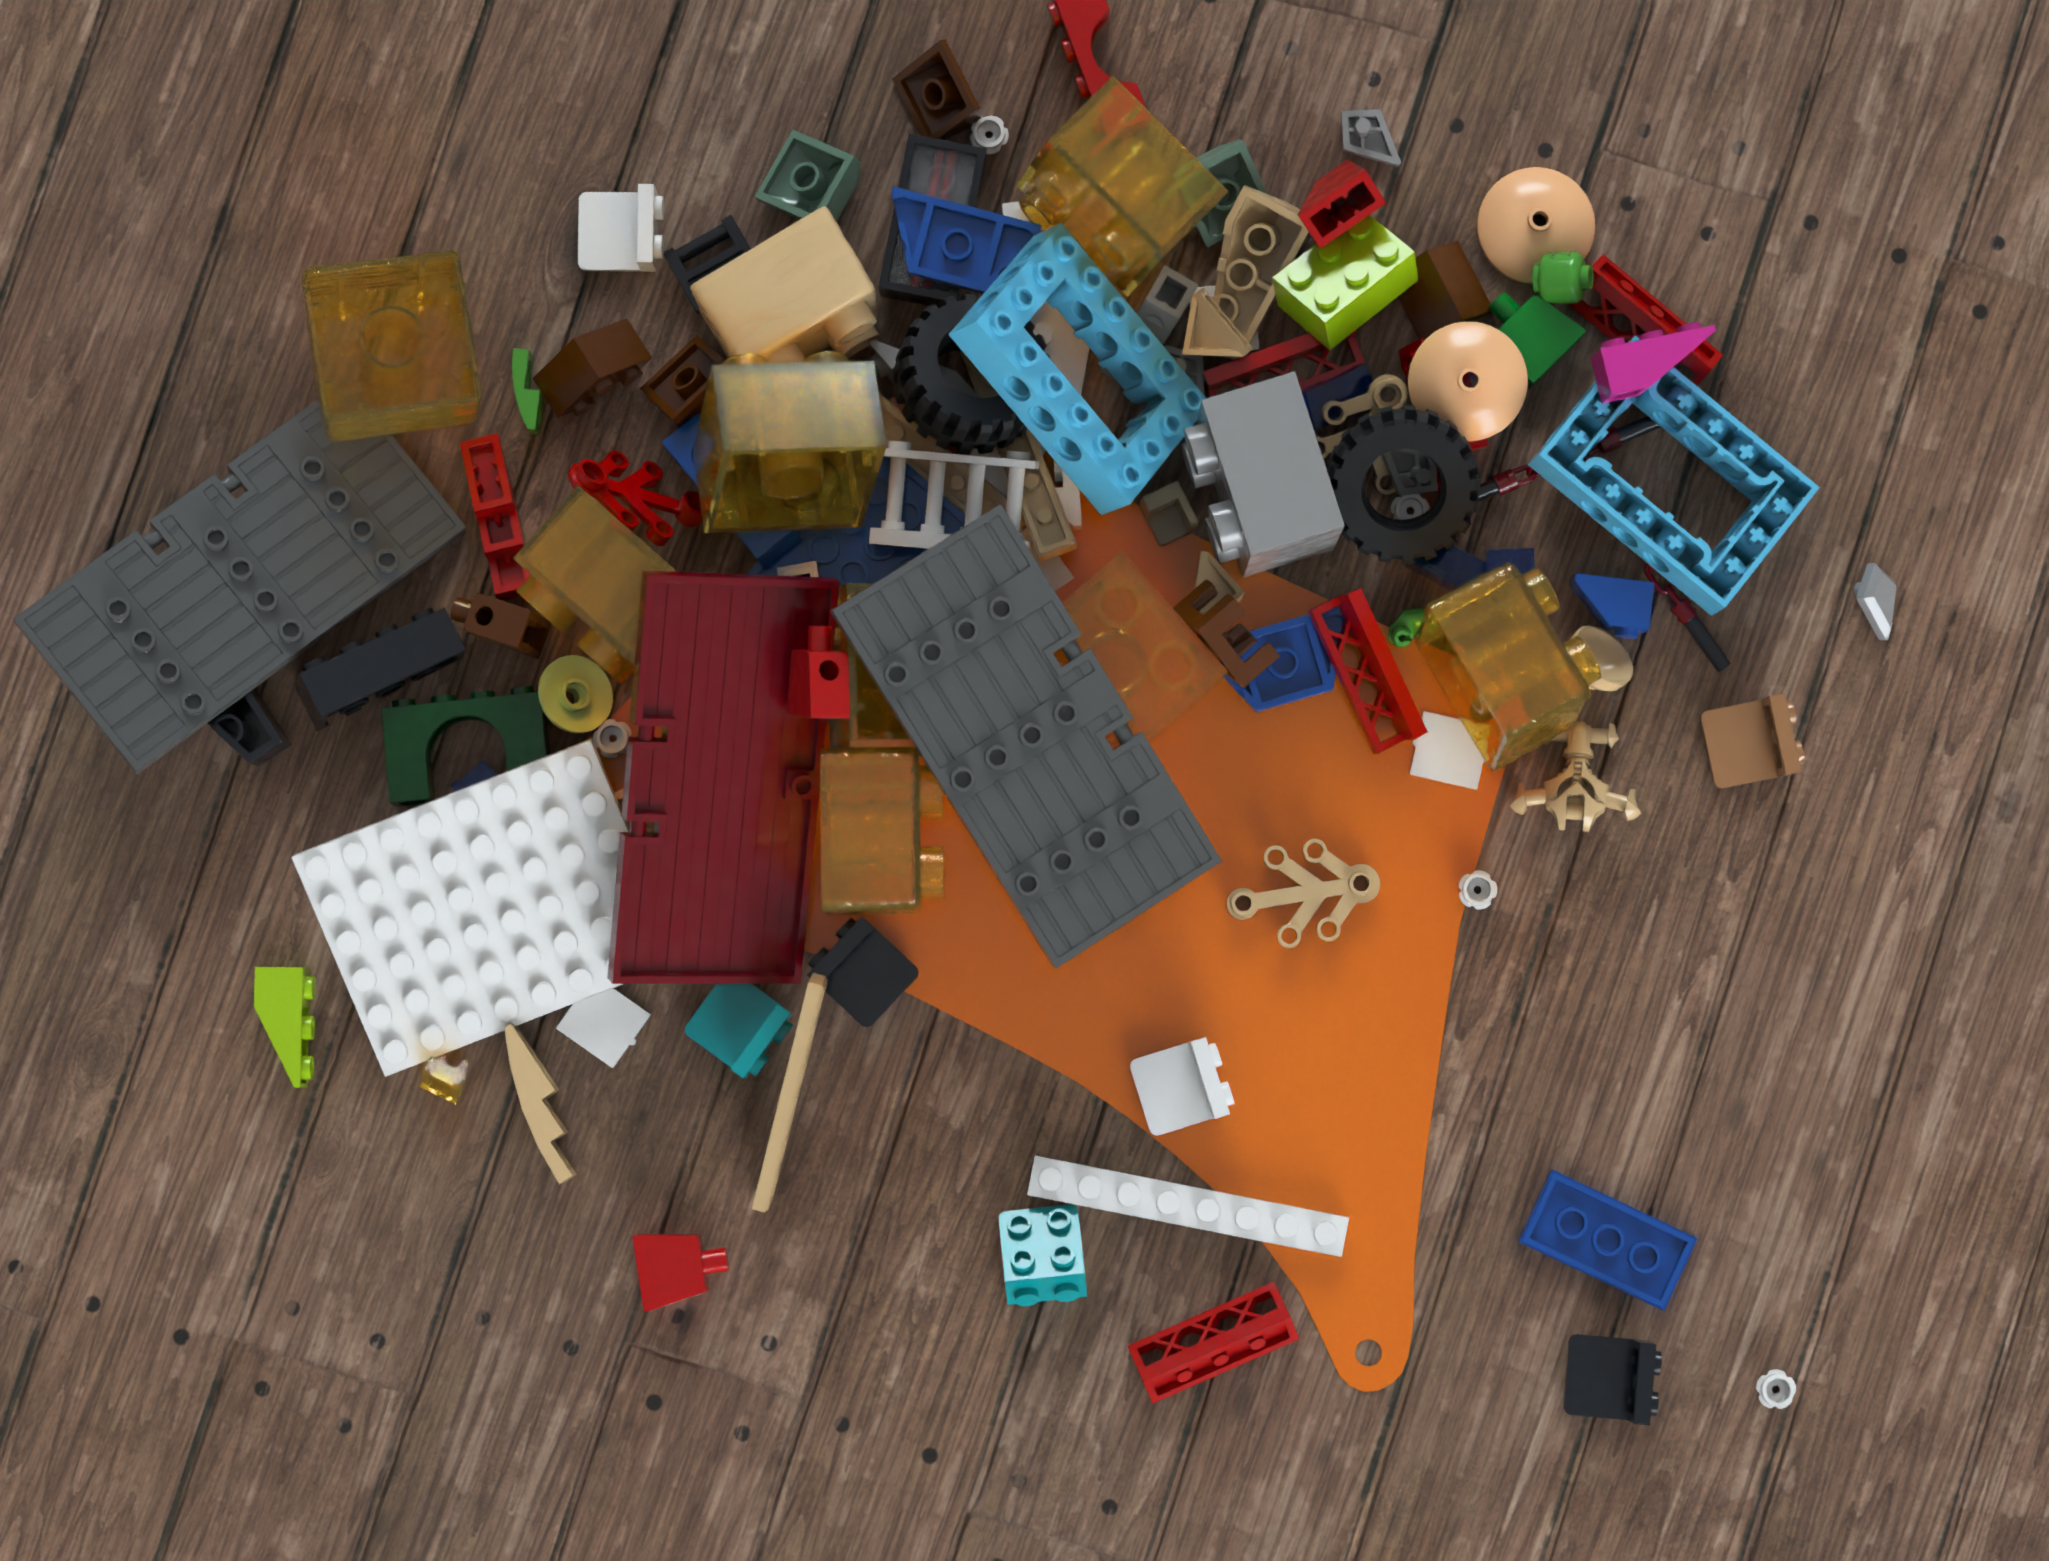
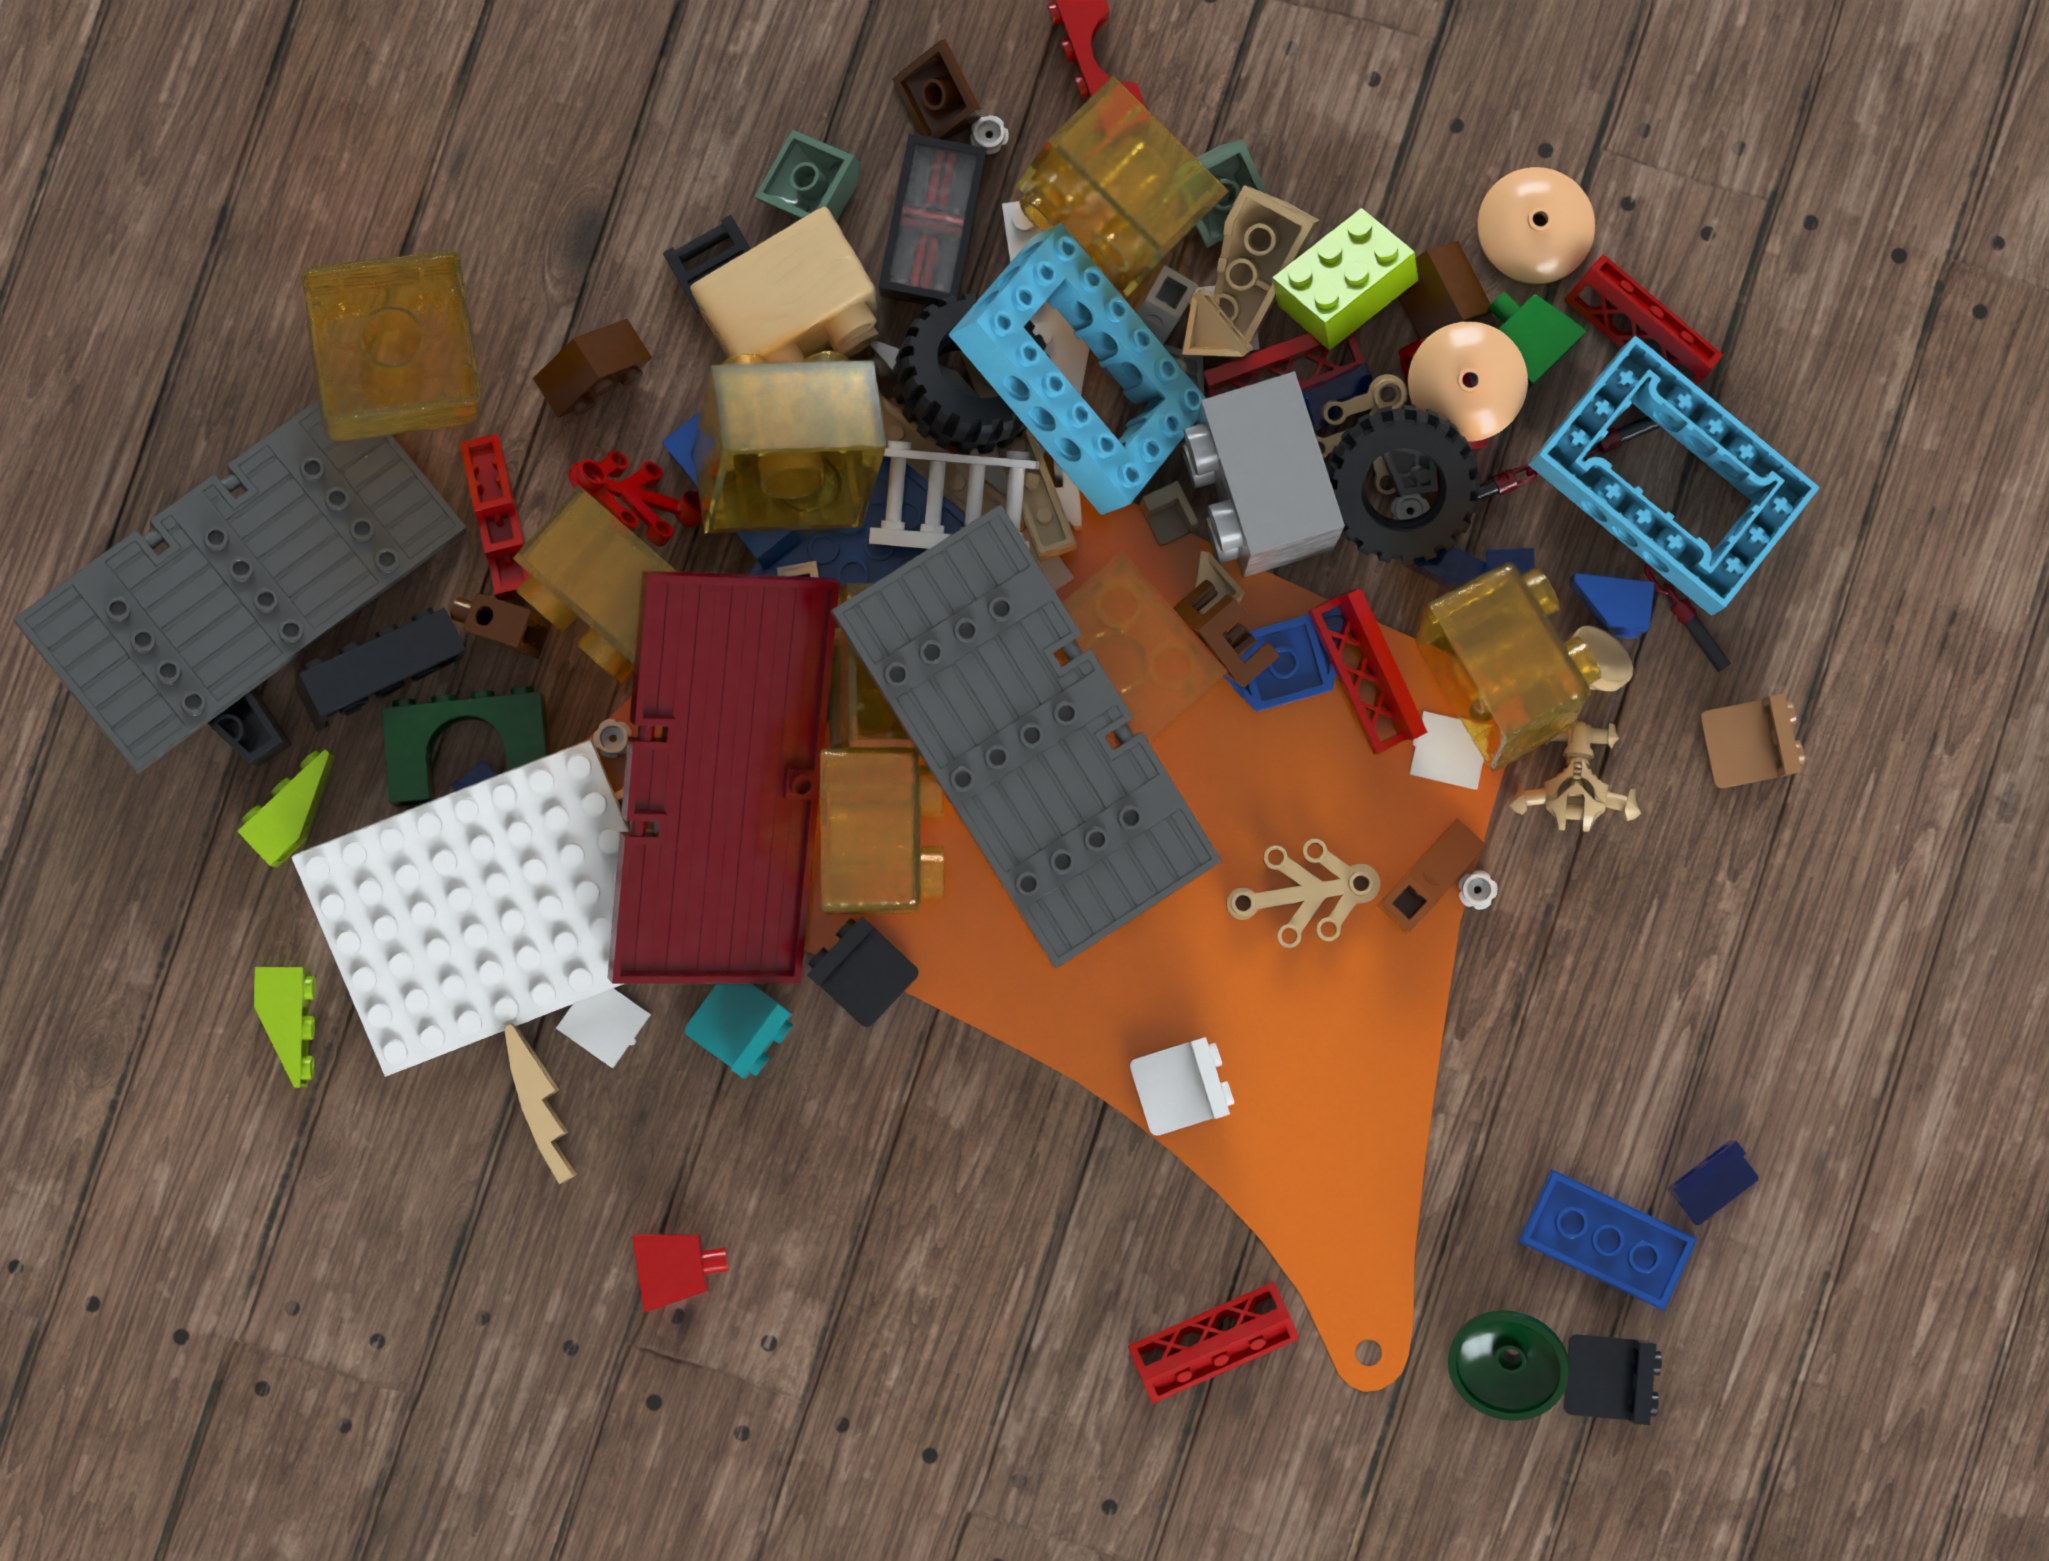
clear yellow tile [420,1052,468,1104] -> none
bright green slope [512,348,545,436] -> none
yellowish green dish [538,655,613,733] -> none
white bracket [578,184,664,272] -> none
reddish brown slope [639,335,739,429] -> none
tan tile [752,973,828,1213] -> none
red torso [787,626,850,719] -> none
blue wing [892,186,1042,294] -> none
bracket [999,1204,1087,1306] -> none
white plate [1027,1155,1349,1257] -> none
red slope [1298,160,1386,249] -> none
light grey piece [1341,109,1401,167] -> none
bright green arm [1388,607,1440,648] -> none
bright green head [1532,252,1594,304] -> none
dark pink slope [1590,322,1716,404] -> none
white plate [1756,1369,1796,1409] -> none
light grey piece [1854,563,1896,640] -> none
none -> lime slope [237,749,336,868]
none -> dark orange slope [1377,818,1486,933]
none -> dark green dish [1448,1310,1570,1421]
none -> clear blue panel [1667,1140,1759,1225]

